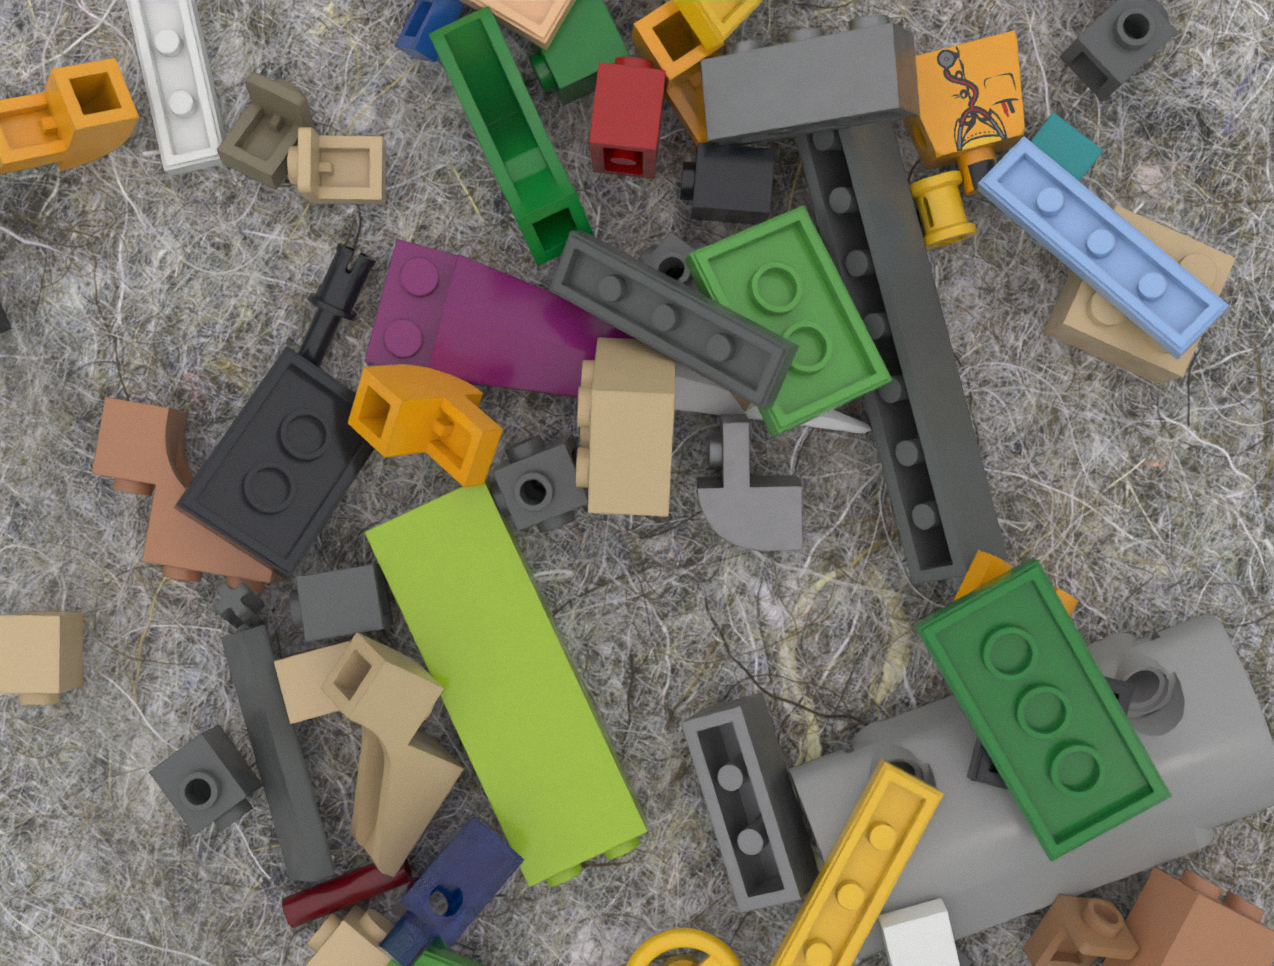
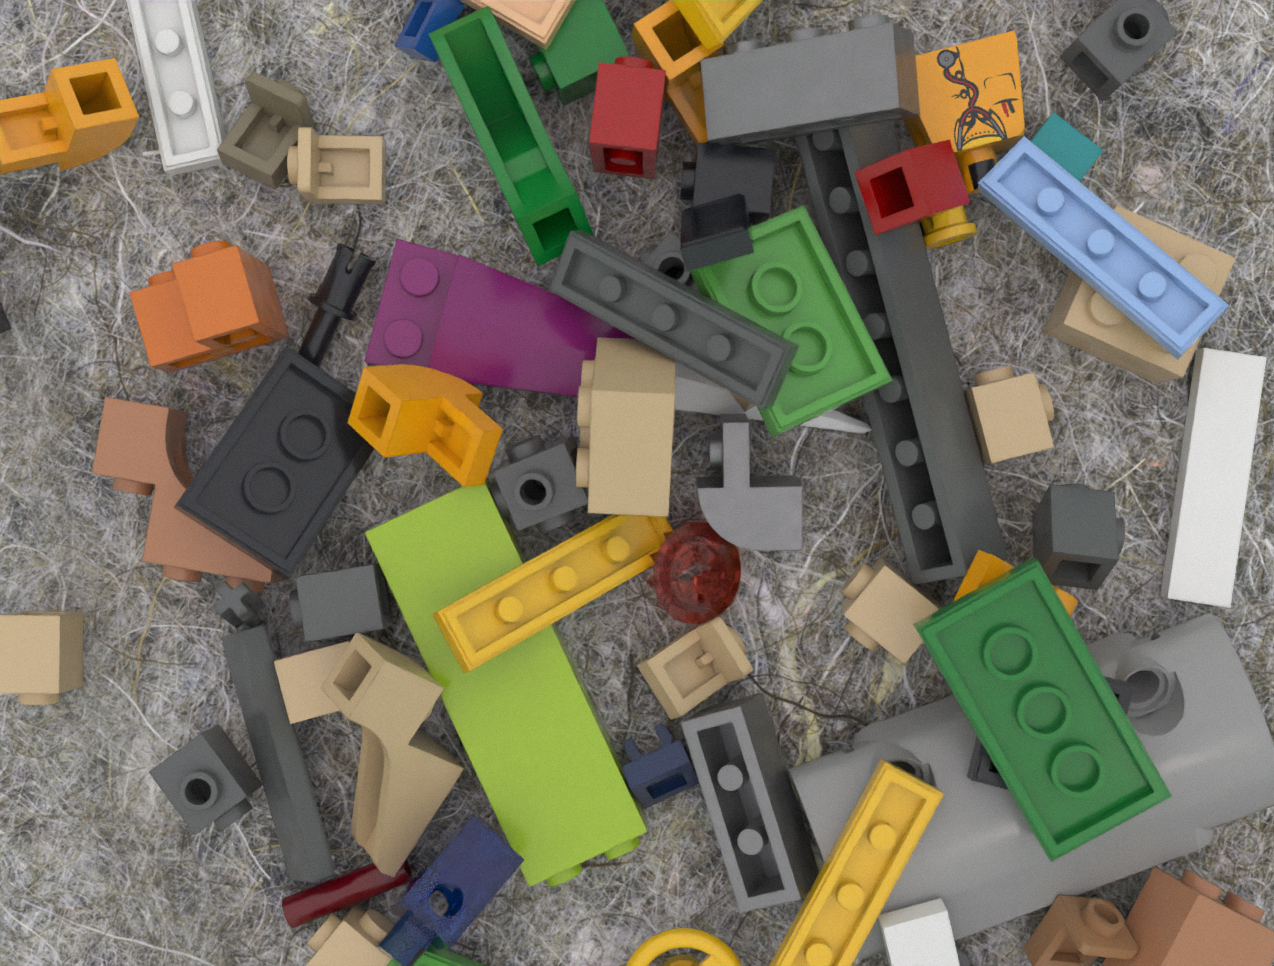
none -> orange brick [129,241,290,373]
none -> yellow tile [432,514,682,673]
none -> dark blue tile [622,724,699,809]
none -> tan bracket [637,616,753,720]
none -> clear red gear [646,522,741,624]
none -> black tile [680,193,754,271]
none -> tan brick [840,556,942,664]
none -> red brick [854,140,970,235]
none -> tan brick [964,365,1054,465]
none -> dark grey brick [1032,484,1125,590]
none -> white tile [1160,348,1267,608]

